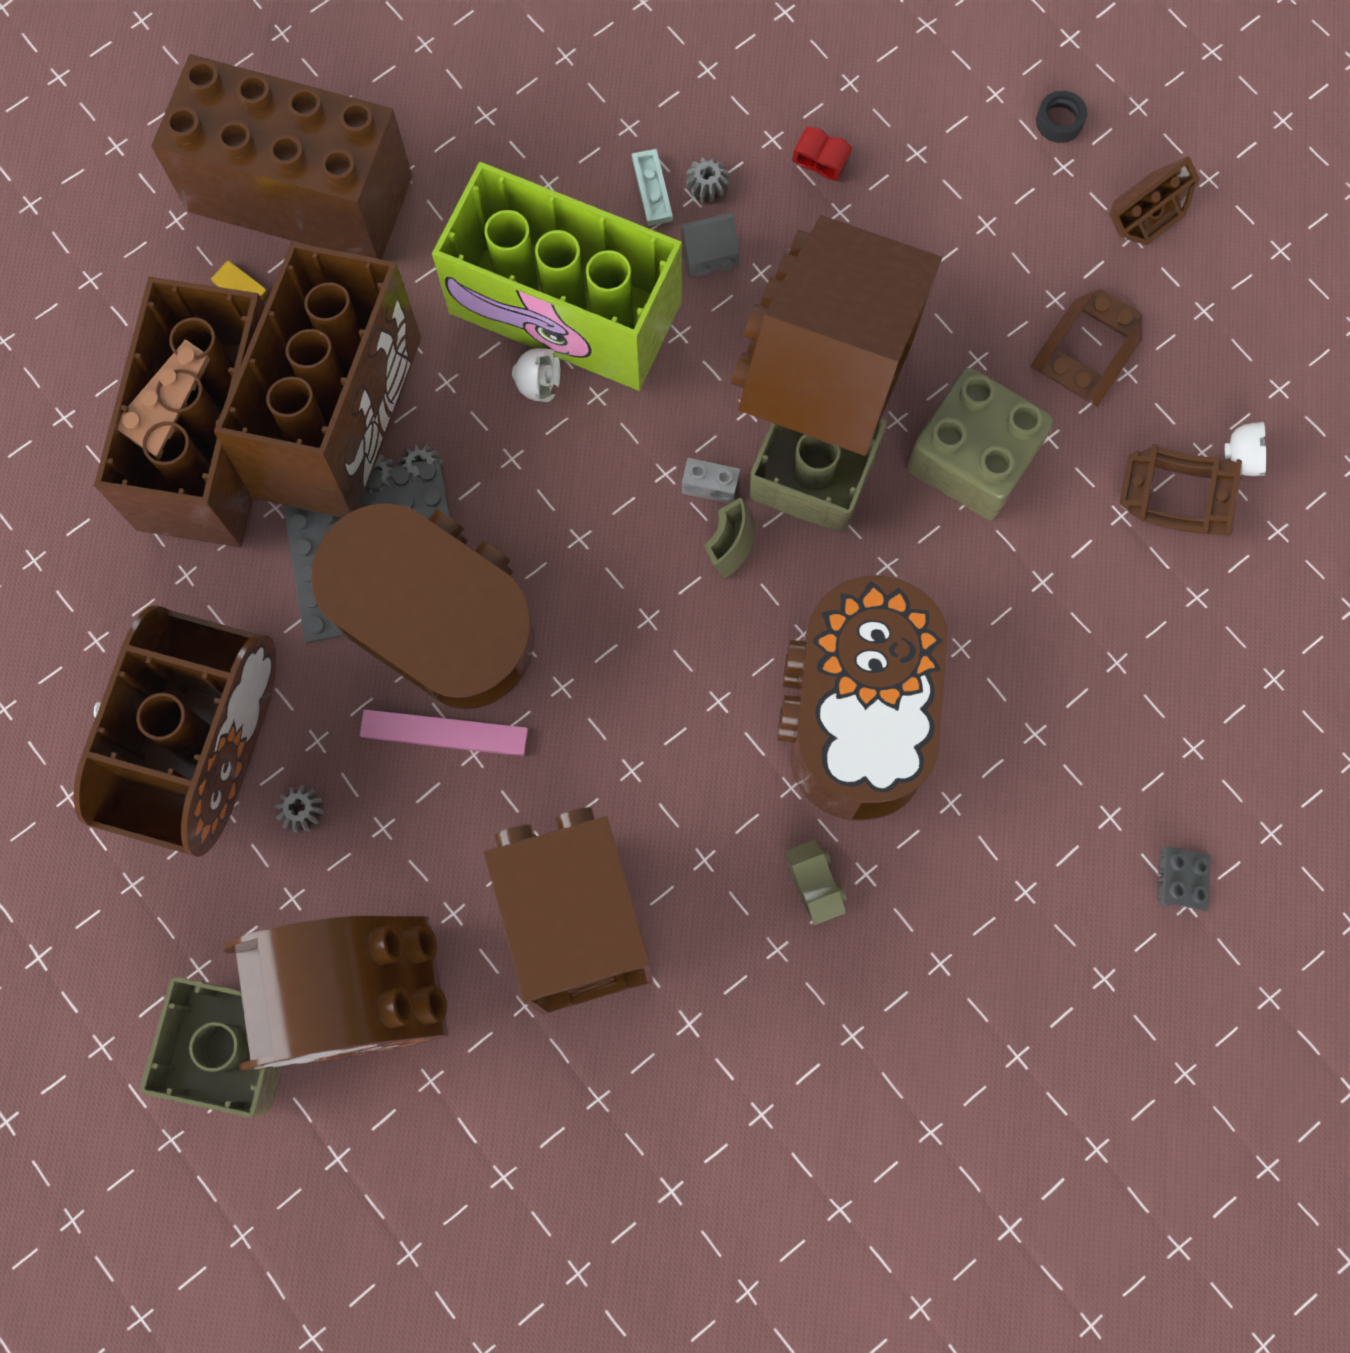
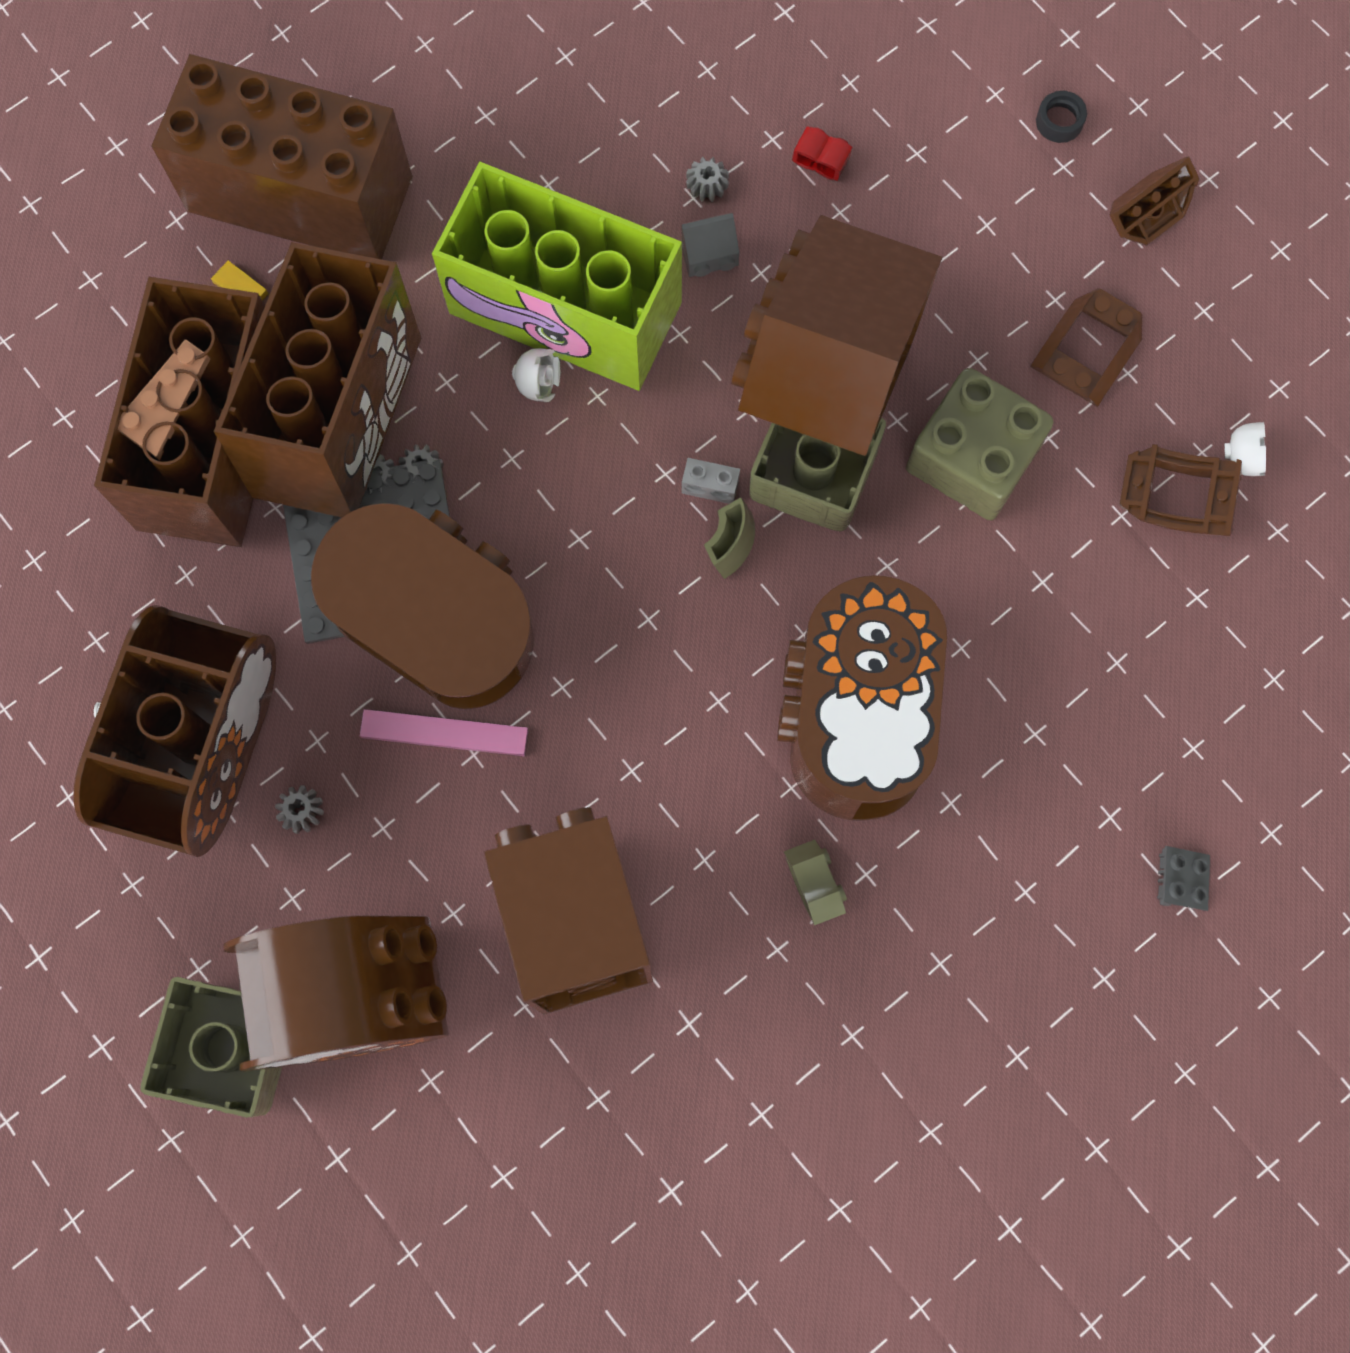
light aqua plate [632,149,673,226] -> none

